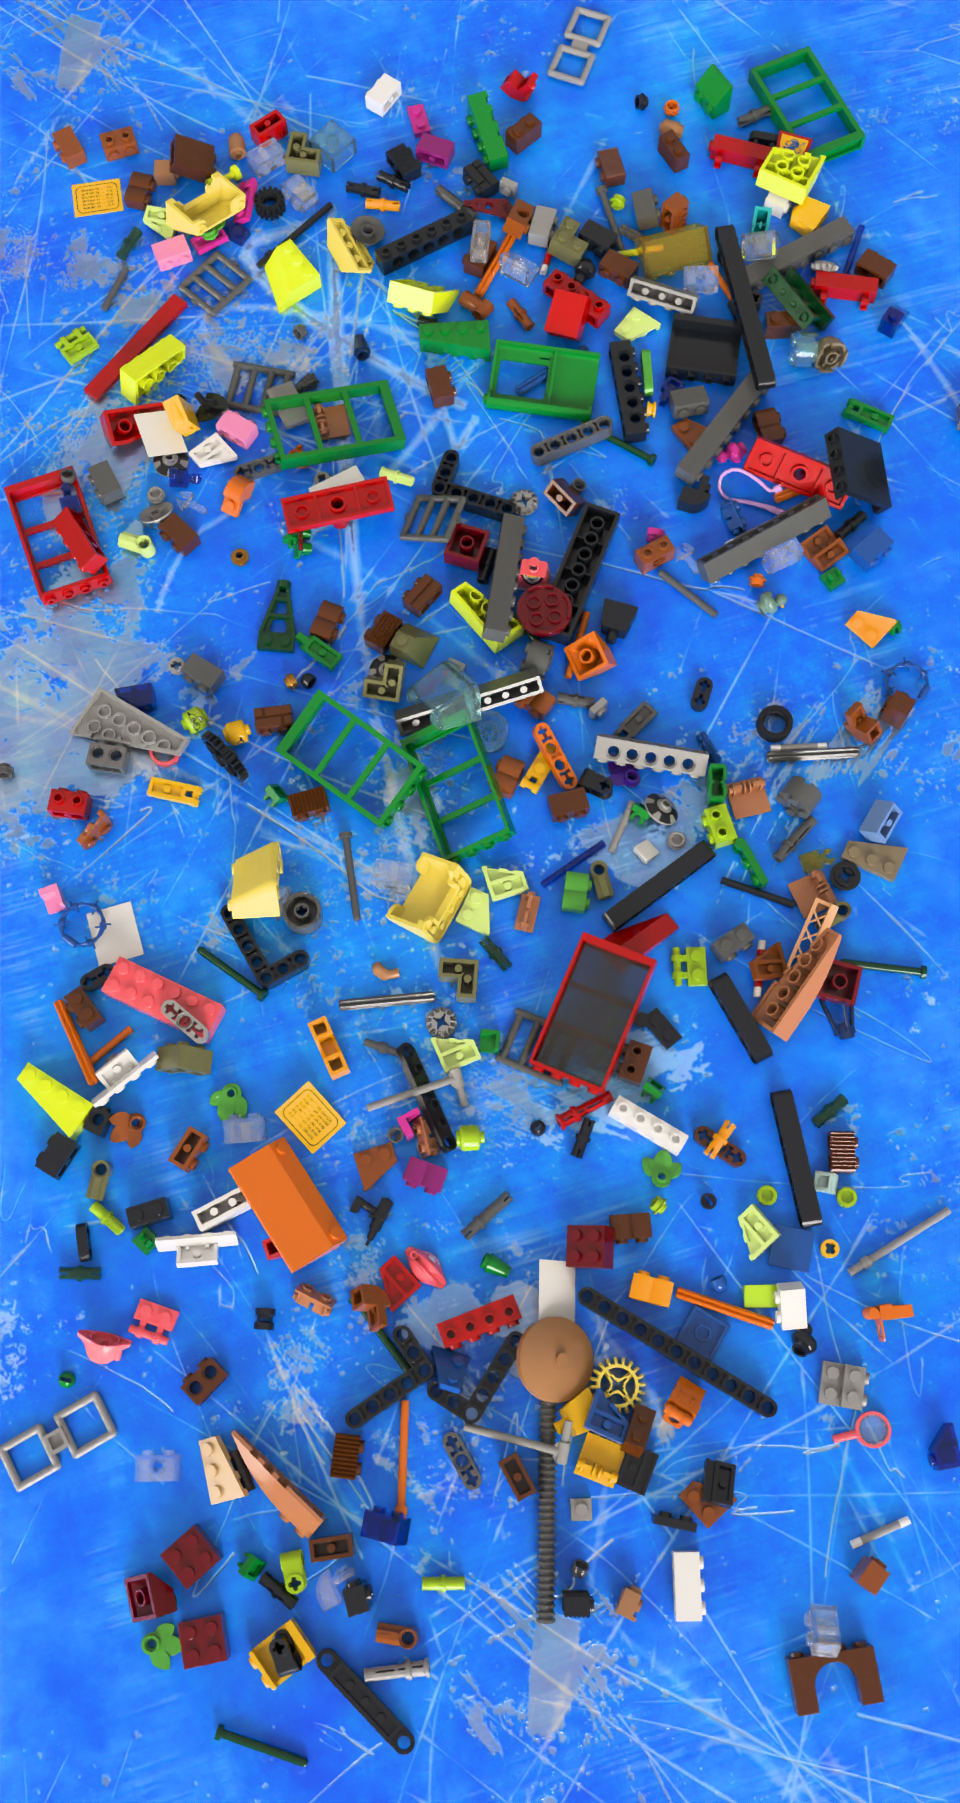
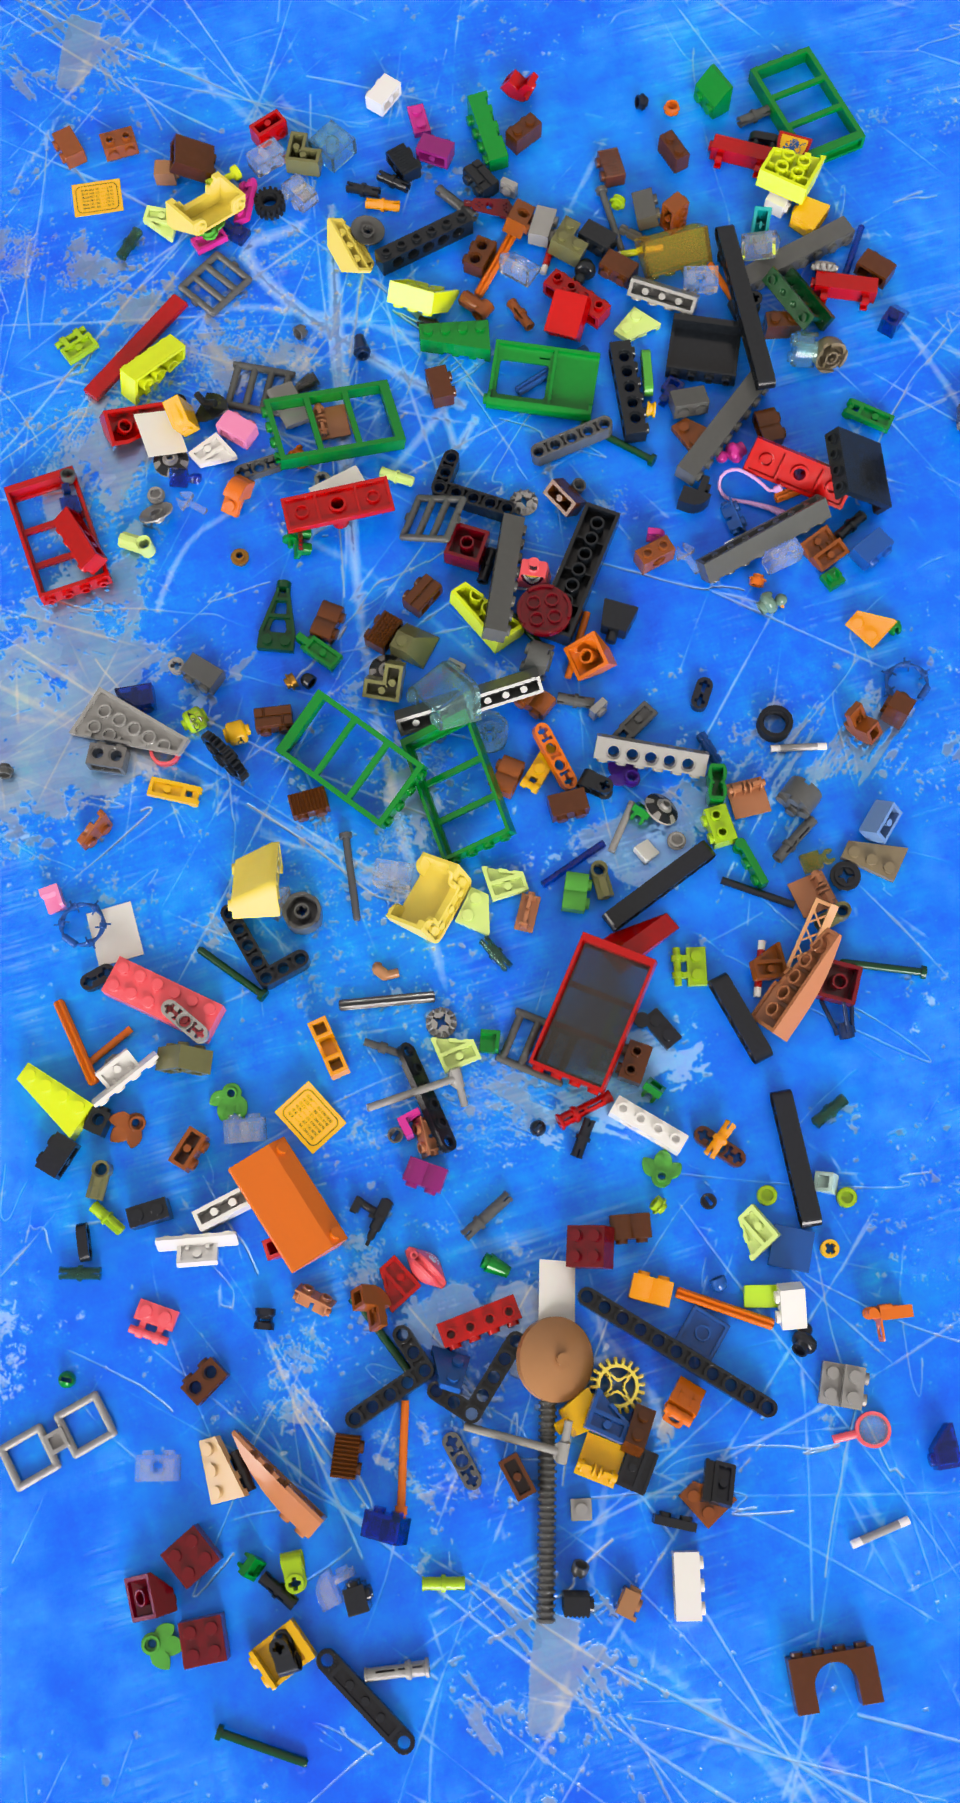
red brick [47,787,93,821] -> none
reddish brown brick [64,986,106,1032] -> none
coral hat [77,1329,132,1364] -> none
dark grey brick [87,460,125,506] -> none
dark grey bar [101,266,129,312] -> none
reddish brown brick [124,171,157,211] -> none
green tile [132,1226,158,1255] -> none
bright pink brick [151,234,193,272] -> none
reddish brown brick [158,512,201,557] -> none
medium nougat brick [228,133,246,160] -> none
black bar [256,202,333,269] -> none
green tile [263,784,288,807] -> none
neon yellow wedge [264,239,322,313] -> none
reddish brown brick [308,1532,356,1563] -> none
dark orange wing [353,1142,398,1191] -> none
dark orange piece [375,1621,420,1649] -> none
olive brick [438,957,479,1003] -> none
lime head [456,1125,485,1151] -> none
clear brick [470,219,491,264] -> none
light grey bar [547,6,612,86] -> none
dark grey bar [658,570,719,619] -> none
medium nougat brick [659,118,684,139] -> none
dark grey brick [710,922,755,964] -> none
dark grey axle [766,747,860,762] -> none
clear brick [804,1603,842,1658] -> none
reddish brown brick [827,1131,859,1174] -> none
light grey bar [847,1207,951,1277] -> none
dark orange brick [849,1555,890,1596] -> none

